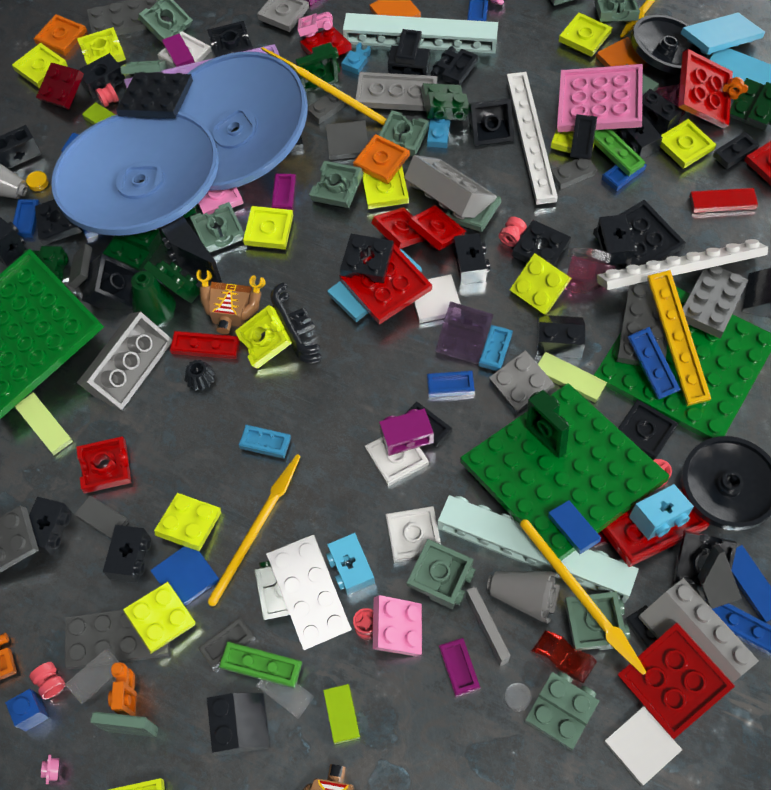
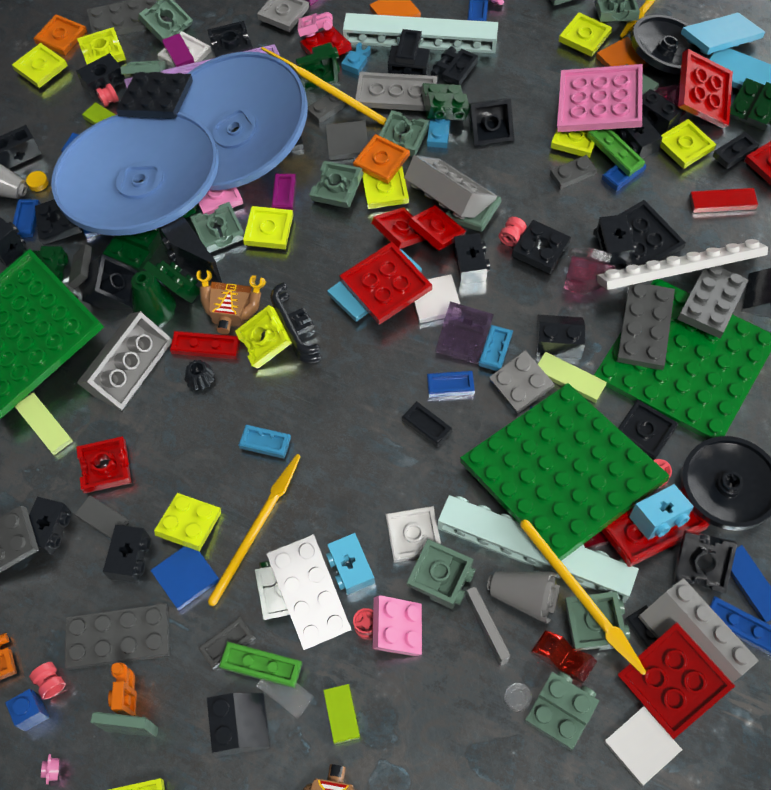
dark red plate [36,62,84,109] -> none
clear tile [65,648,119,704] -> none
neon yellow plate [123,582,195,654] -> none
black brick [340,233,394,283] -> none
white tile [365,437,429,487] -> none
magenta brick [379,408,434,456] -> none
magenta tile [439,638,481,697] -> none
white plate [506,72,558,205] -> none
neon yellow plate [510,253,572,315] -> none
dark green plate [526,390,569,458] -> none
blue tile [548,500,601,554] -> none
black tile [570,114,598,159] -> none
blue tile [627,327,681,400] -> none
yellow tile [647,270,711,406] -> none
dark grey slope [696,544,742,609] -> none
orange plate [723,77,748,99] -> none

